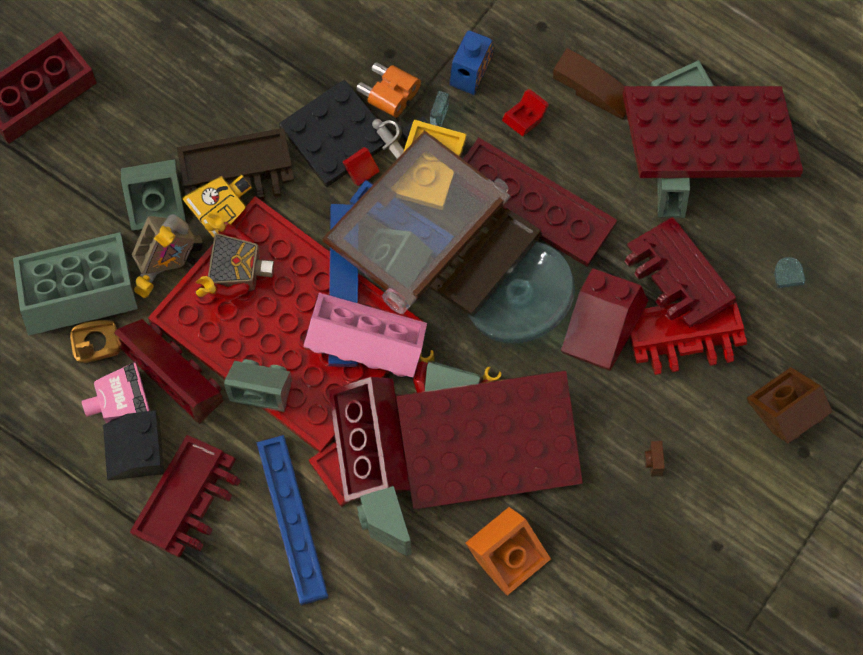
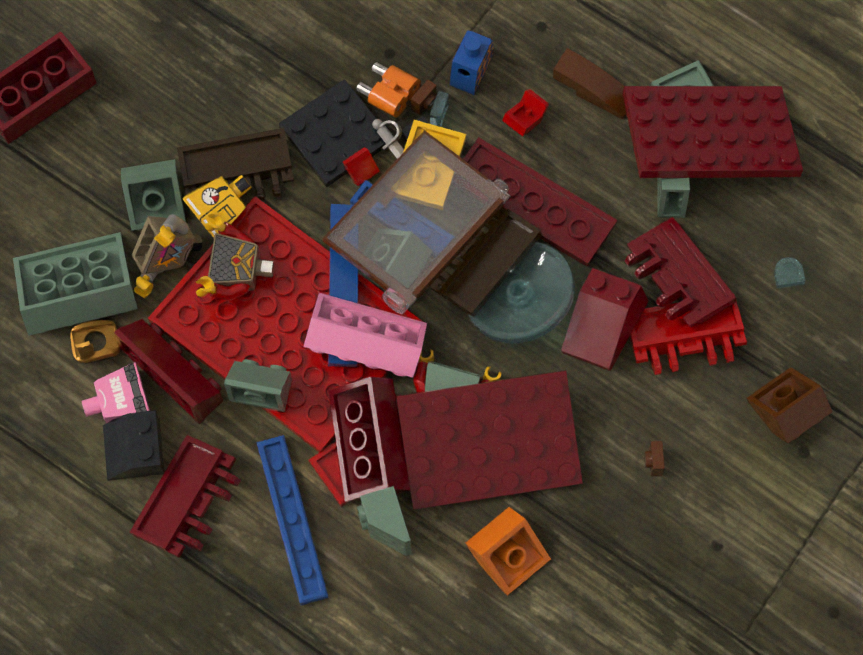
none -> reddish brown plate [411,79,437,116]

